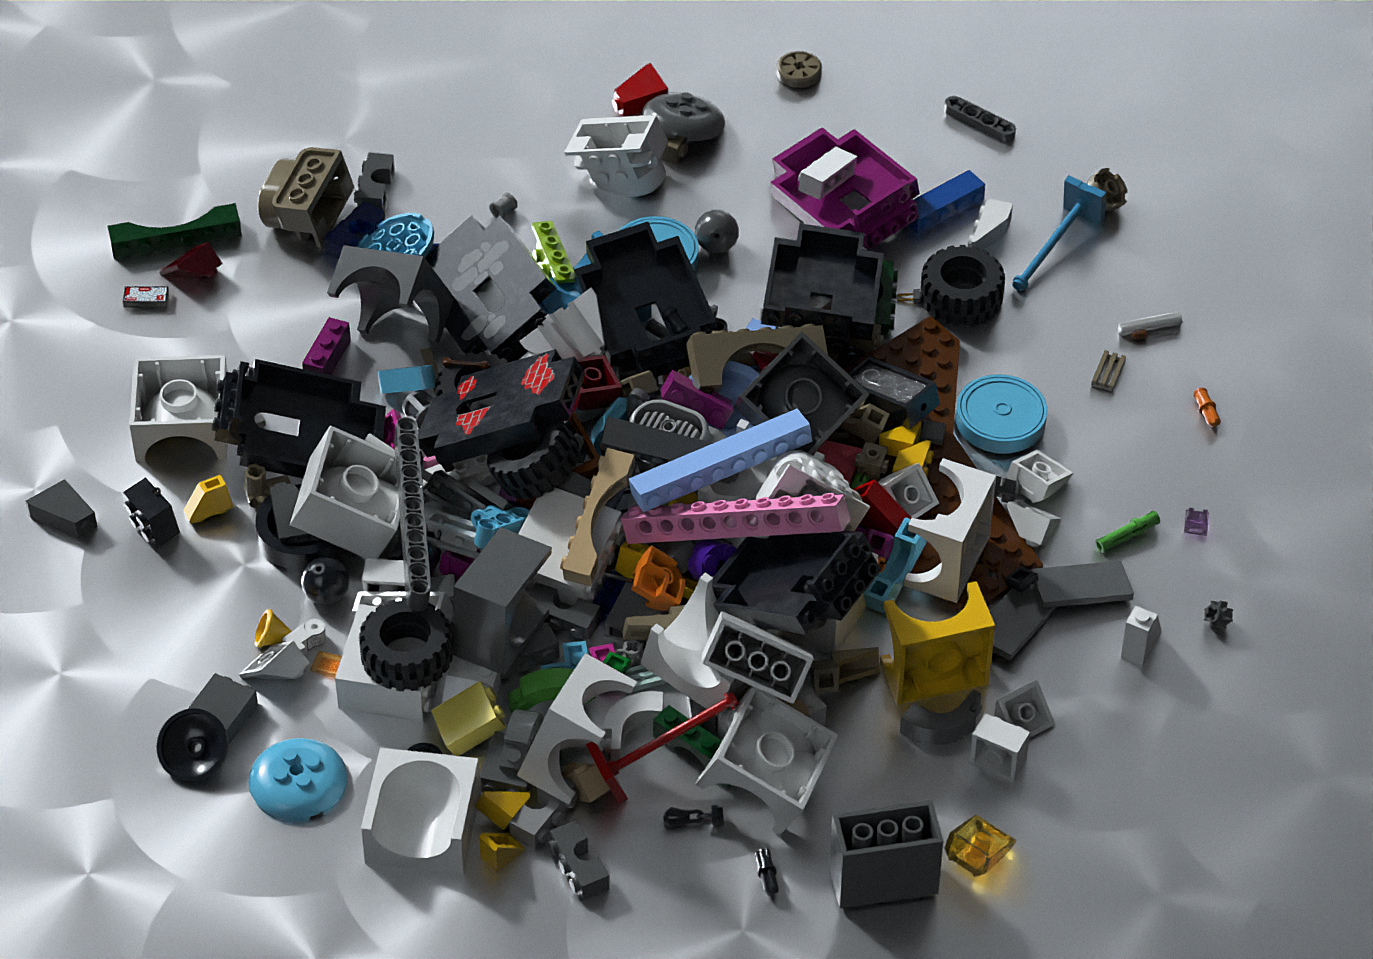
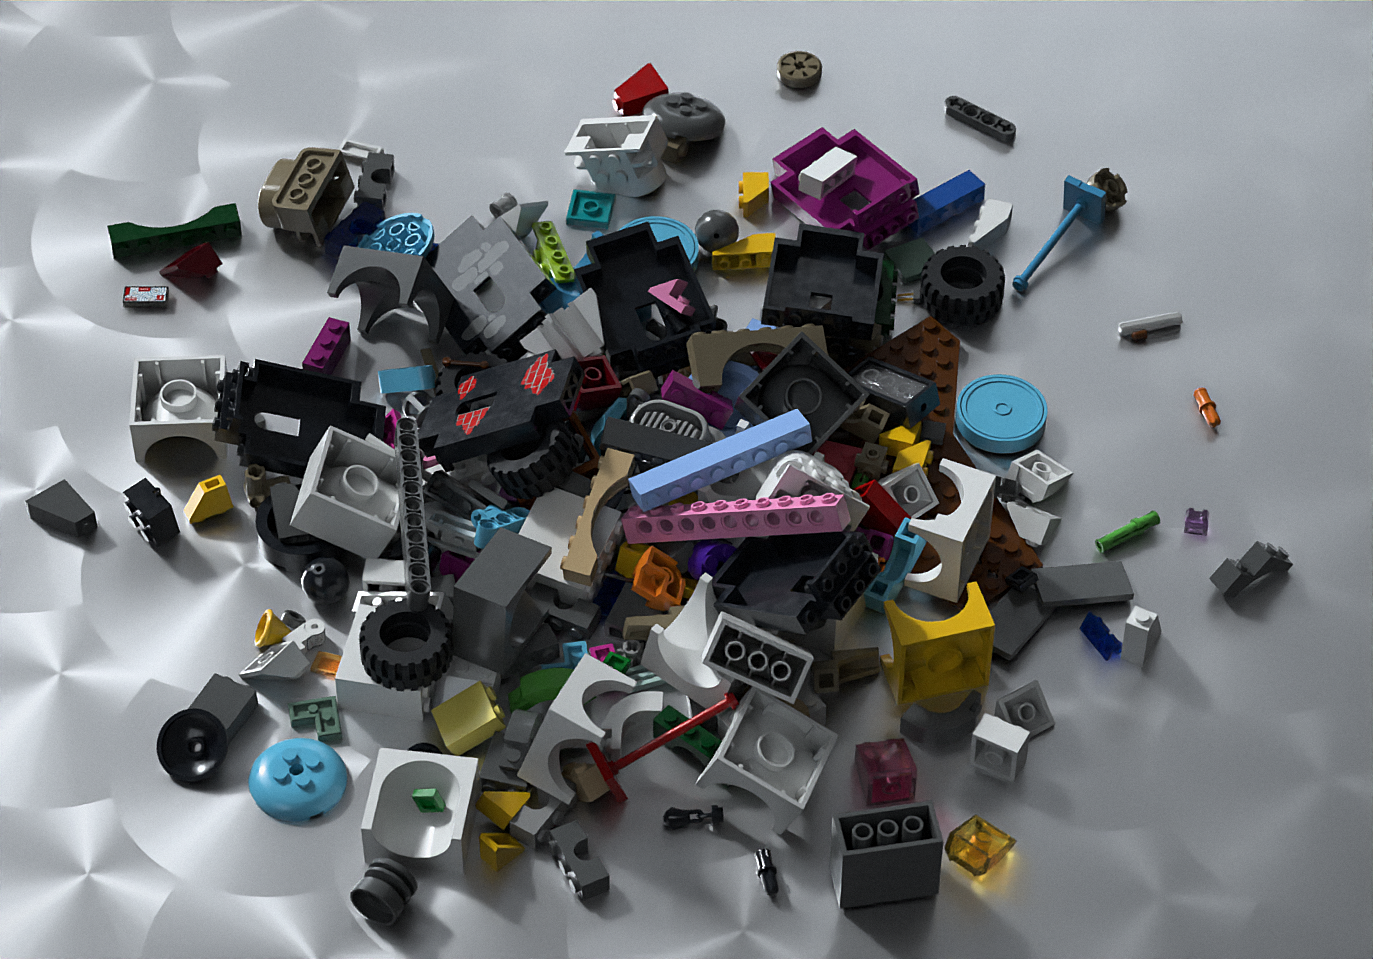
dark tan tile [1091,350,1126,392] -> none
dark grey gear [1204,600,1234,629] -> none
none -> dark grey tile [281,610,306,629]
none -> sand green tile [288,696,343,742]
none -> white tile [338,139,384,164]
none -> dark grey wheel [350,857,417,925]
none -> green tile [412,788,446,813]
none -> white slope [491,201,549,240]
none -> teal tile [566,189,616,229]
none -> bright pink slope [648,279,696,317]
none -> yellow slope [712,233,776,270]
none -> yellow slope [739,172,769,217]
none -> clear pink slope [855,738,917,806]
none -> sand green tile [884,237,936,284]
none -> clear blue hinge [1079,611,1123,661]
none -> dark grey arch [1209,541,1293,598]

